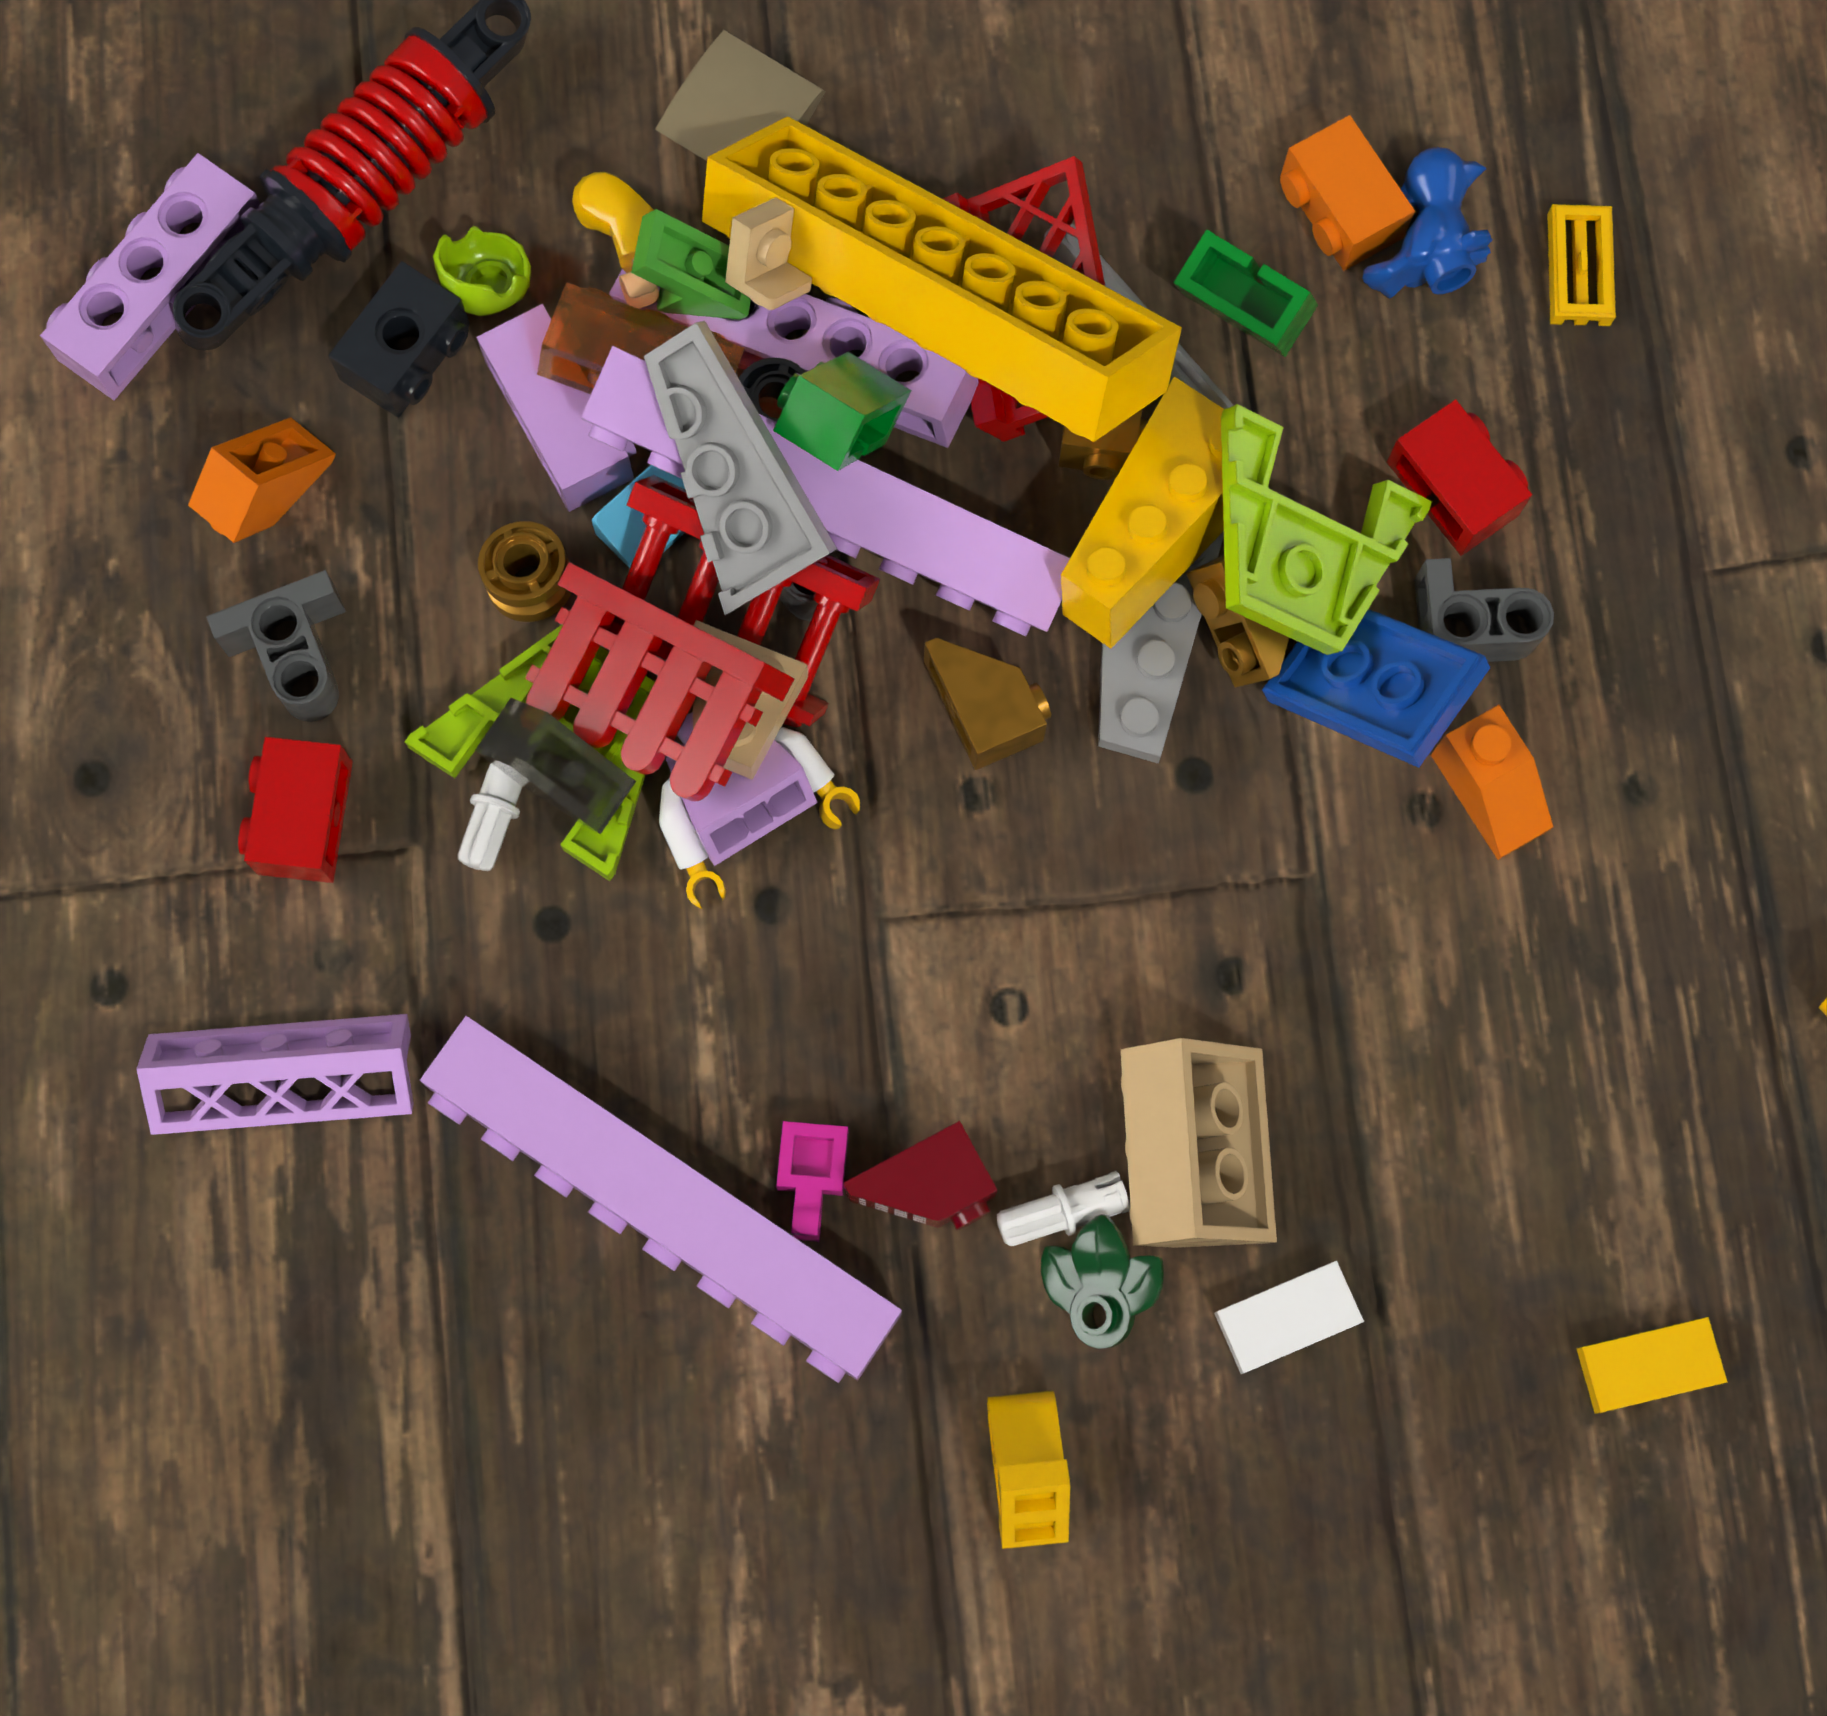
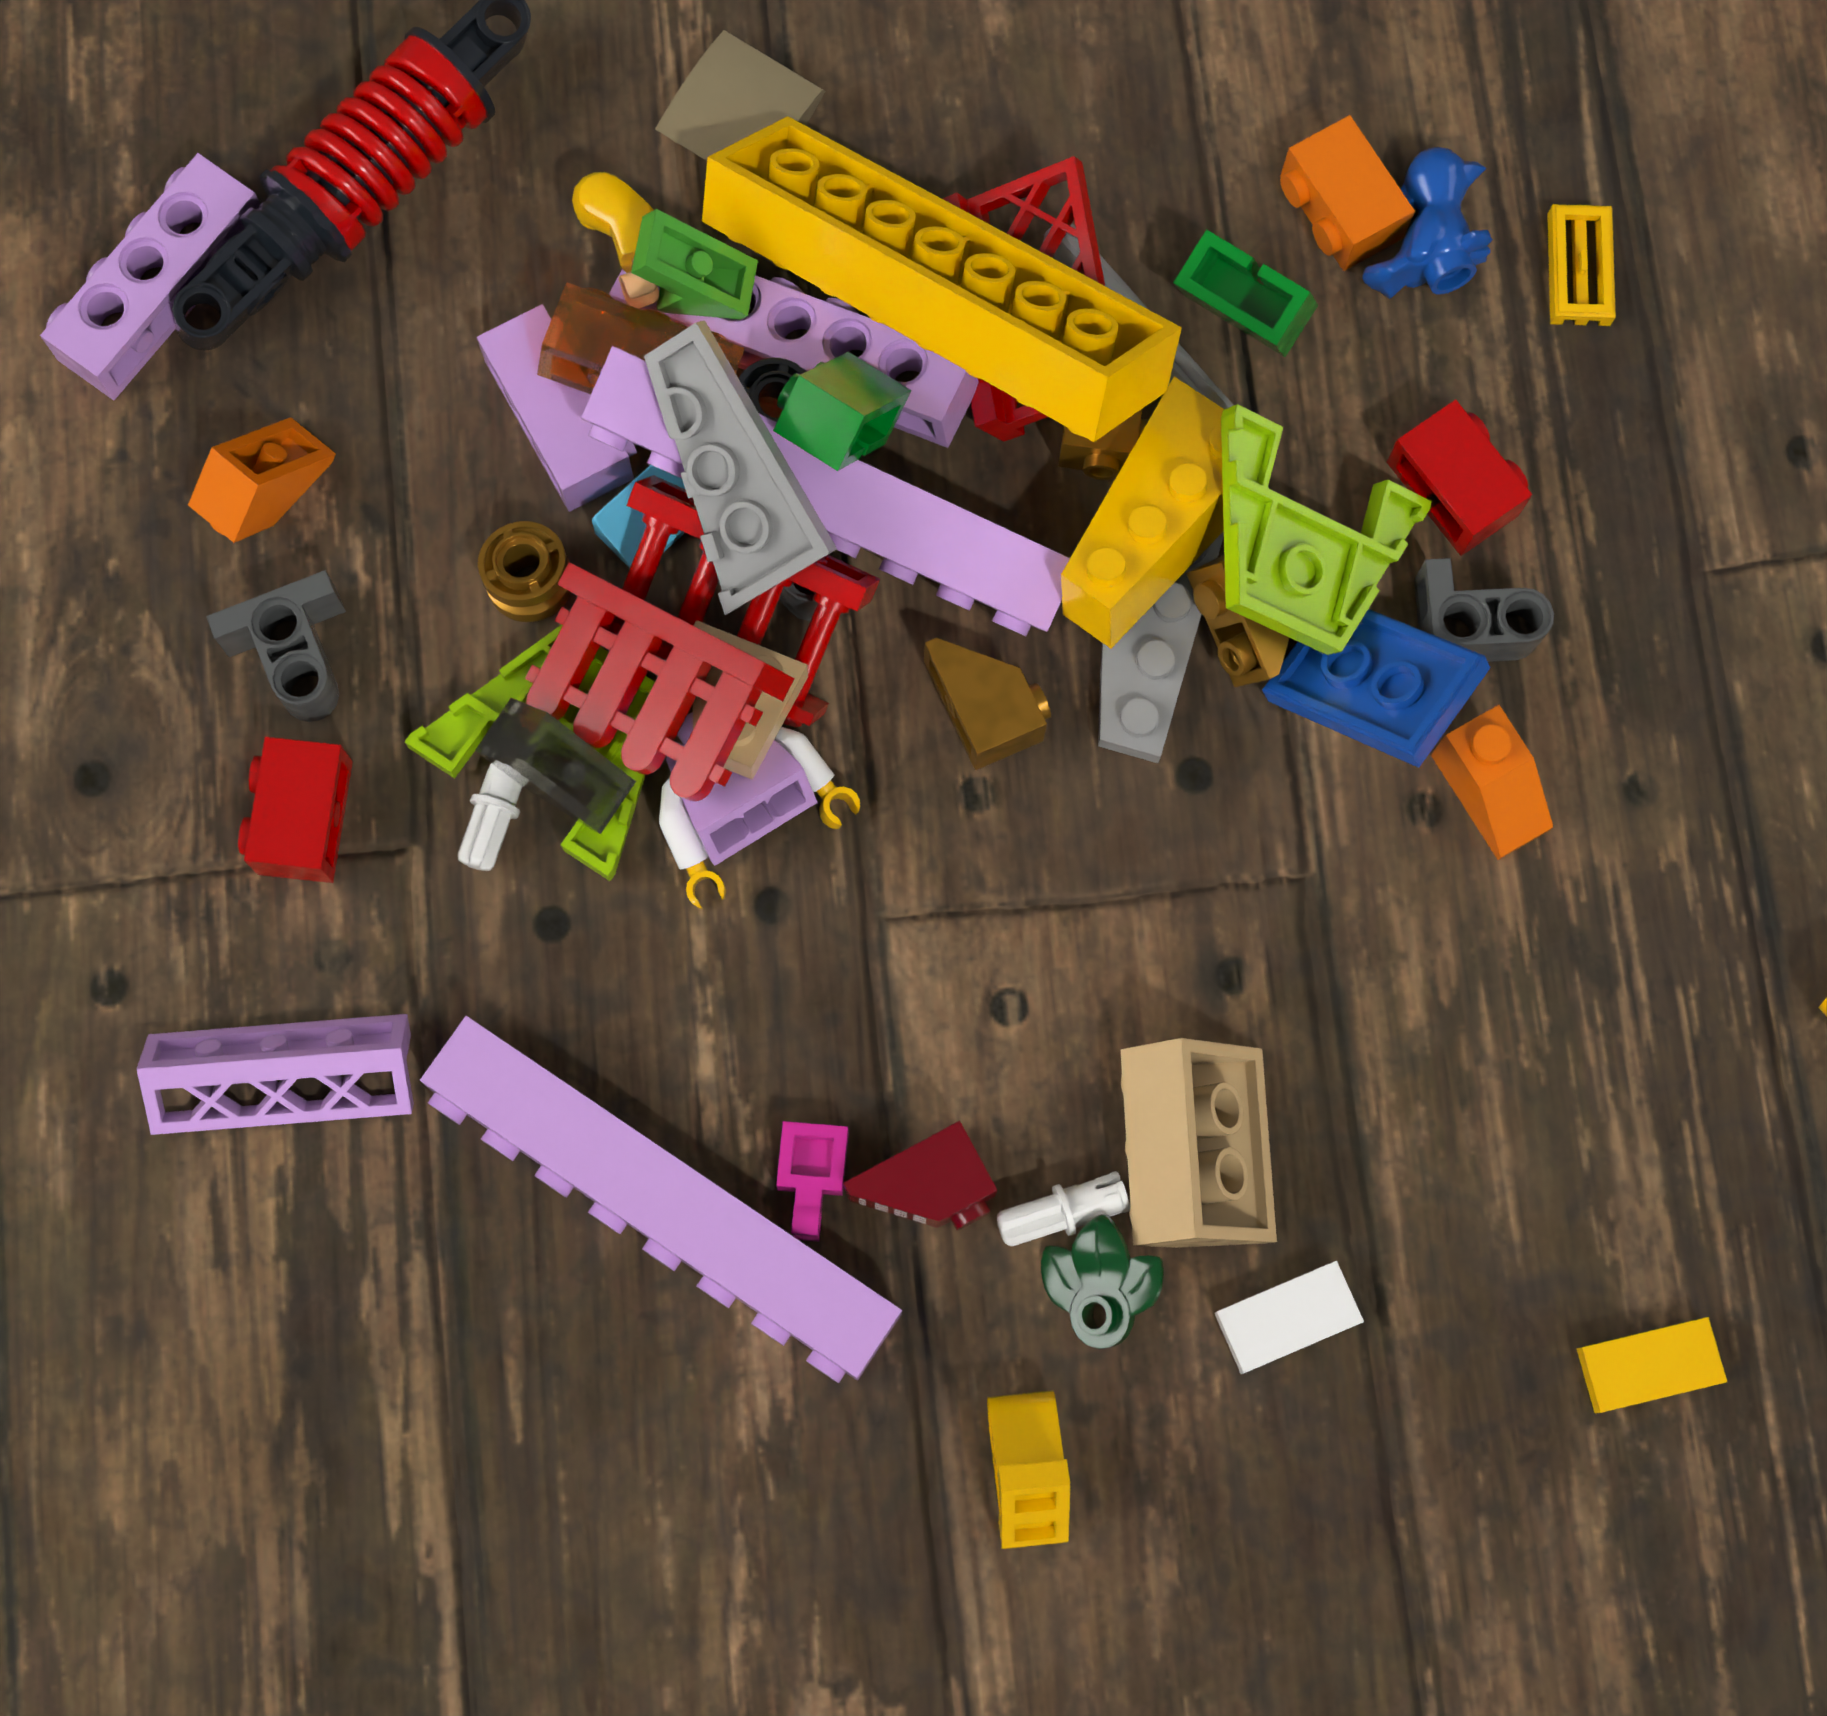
black brick [328,261,470,418] -> none
lime hair [433,226,531,316] -> none
tan bracket [725,197,812,310] -> none

